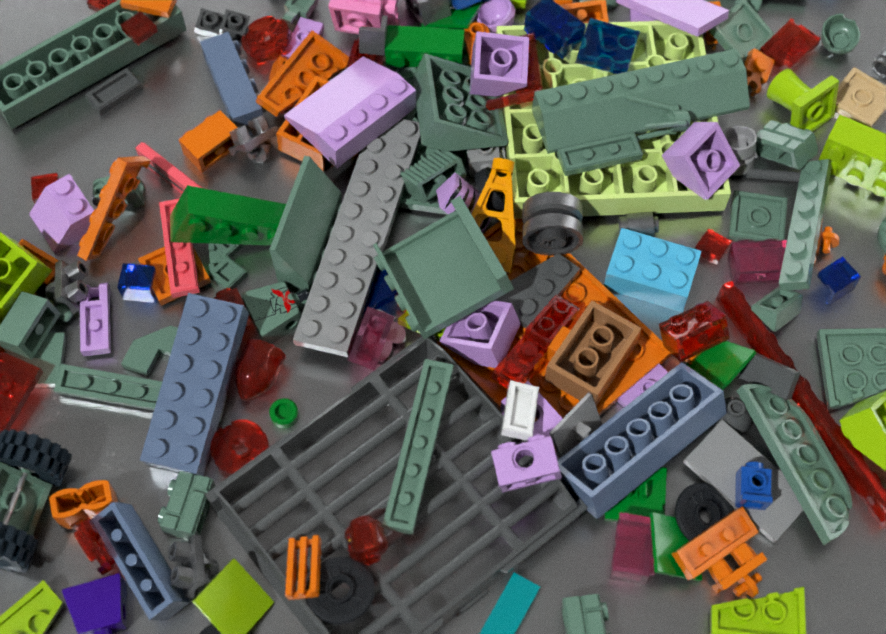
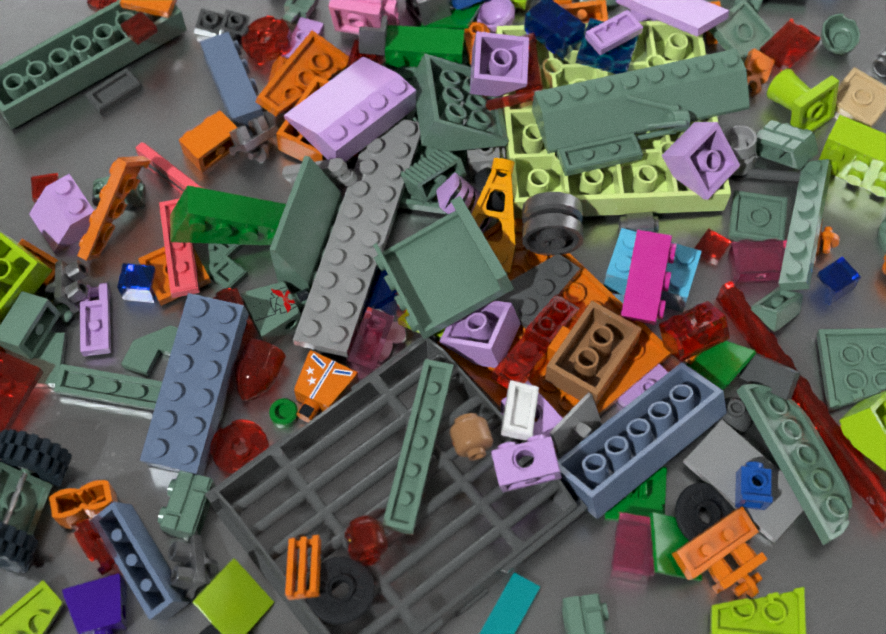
none -> light grey plate [282,158,357,187]
none -> orange torso [294,350,359,422]
none -> medium nougat head [450,413,493,461]
none -> lavender plate [585,10,643,55]
none -> dark pink brick [621,230,677,325]

